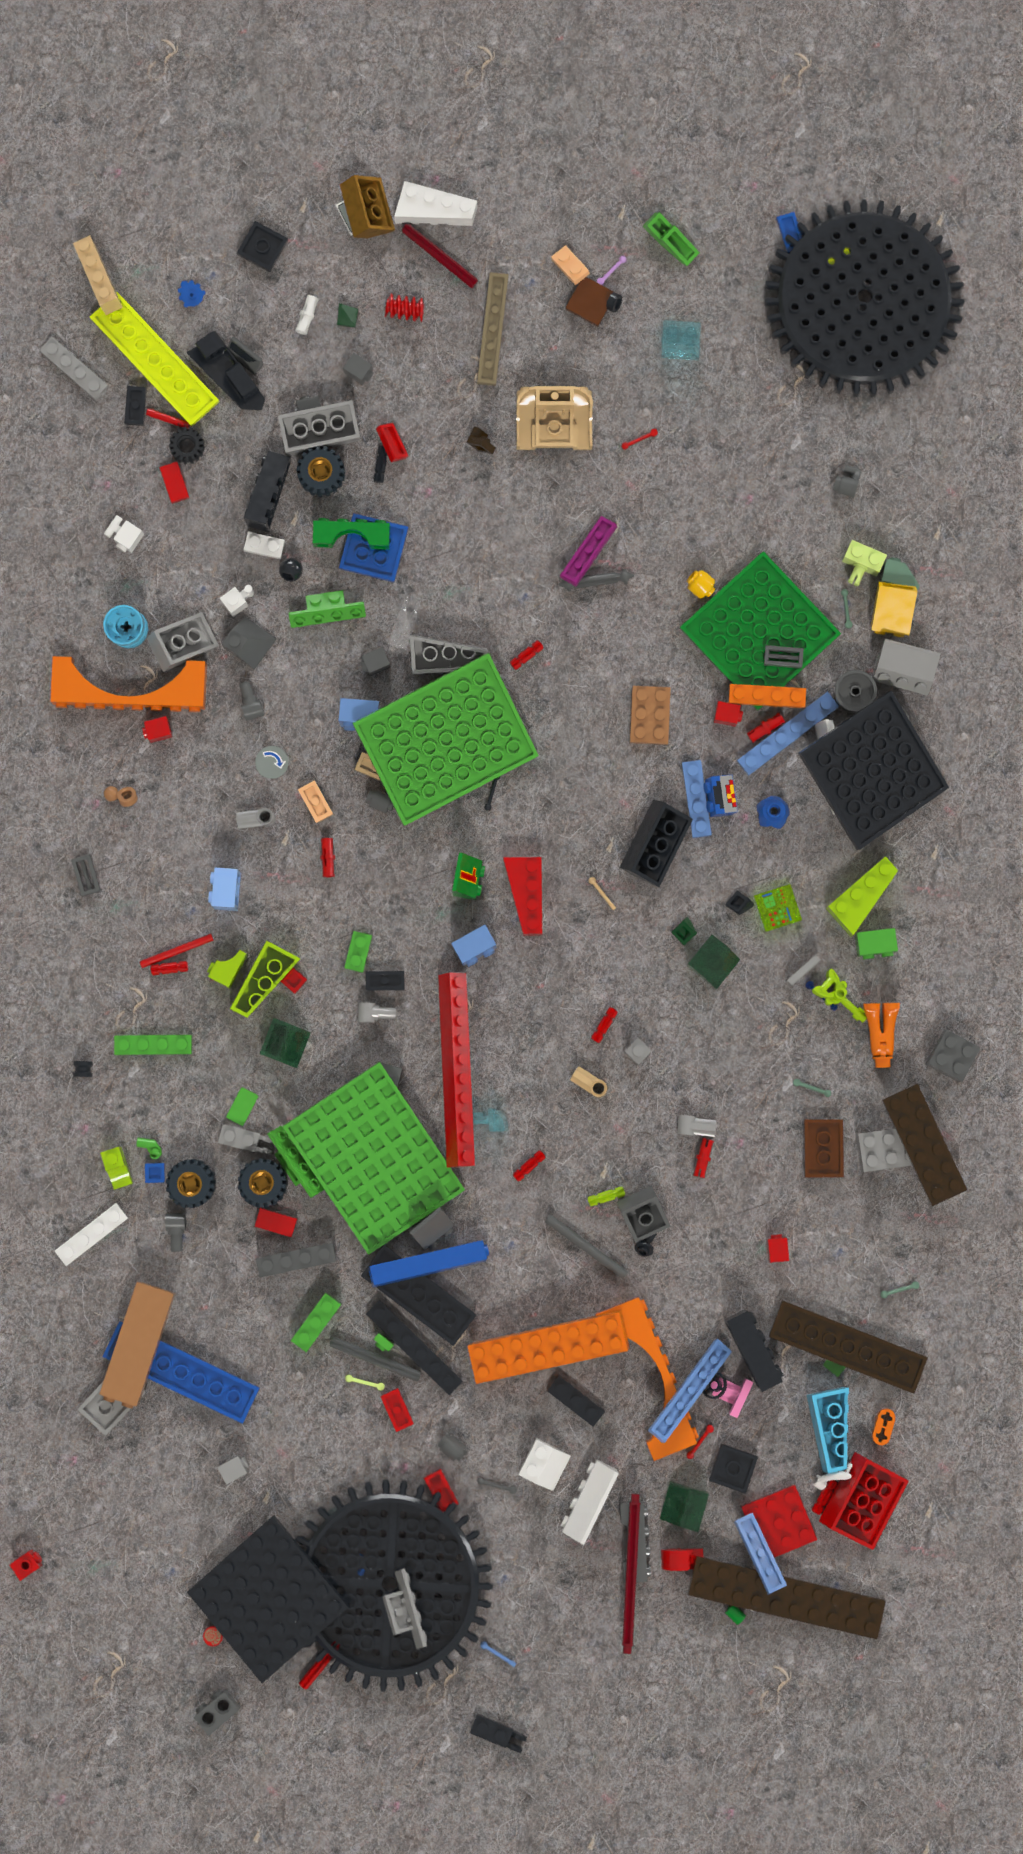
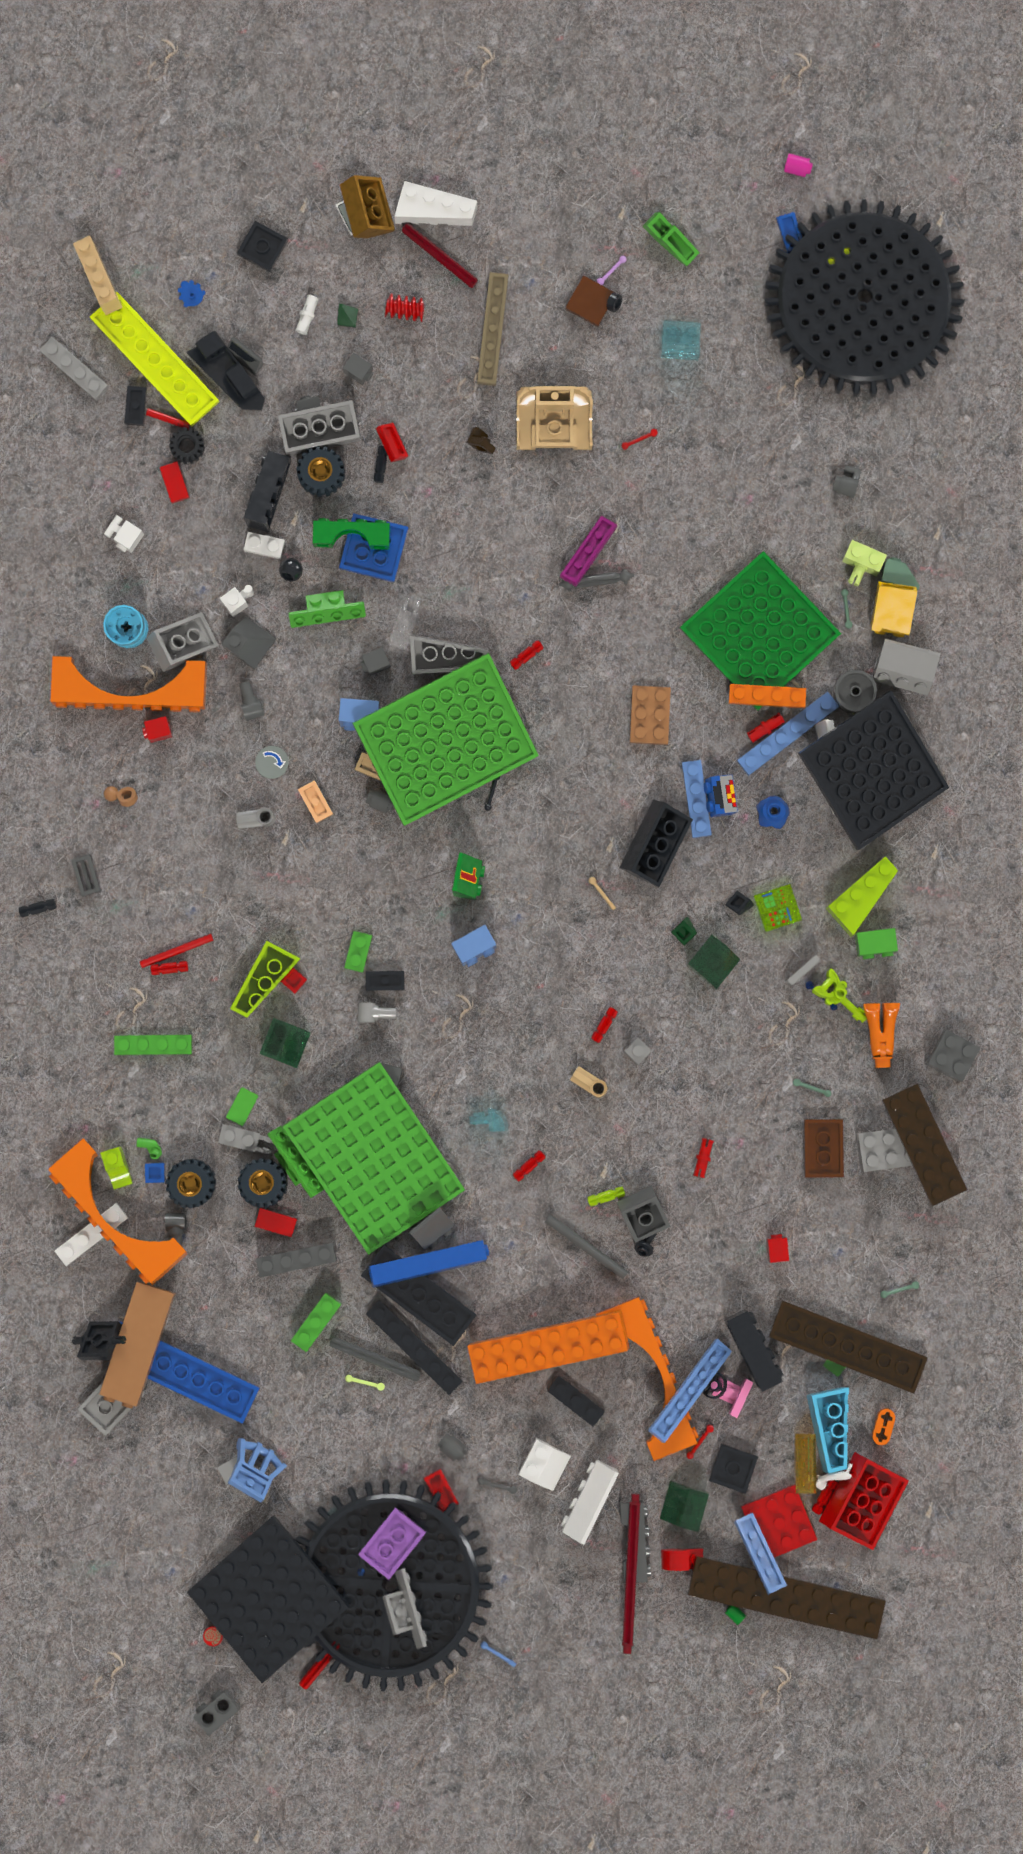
red brick [9,1549,42,1581] -> none
black wheel [73,1061,93,1077] -> none
lime arch [207,950,248,988] -> none
light blue brick [208,867,241,911] -> none
red pin [320,838,335,878] -> none
bright green plate [374,1332,394,1352] -> none
red plate [380,1388,414,1432] -> none
red brick [438,972,475,1168] -> none
black hinge [470,1714,527,1753] -> none
red wedge [503,857,542,936] -> none
light nougat plate [551,245,590,285] -> none
light grey piece [677,1115,716,1137] -> none
yellow head [687,570,715,598] -> none
red brick [714,701,743,727] -> none
dark grey tile [764,645,804,669] -> none
none -> black axle [19,899,57,917]
none -> orange arch [48,1138,187,1286]
none -> black plate [72,1321,126,1360]
none -> medium blue plate [228,1438,287,1502]
none -> medium lavender plate [358,1507,426,1580]
none -> dark pink brick [784,153,813,177]
none -> clear yellow plate [795,1434,816,1494]

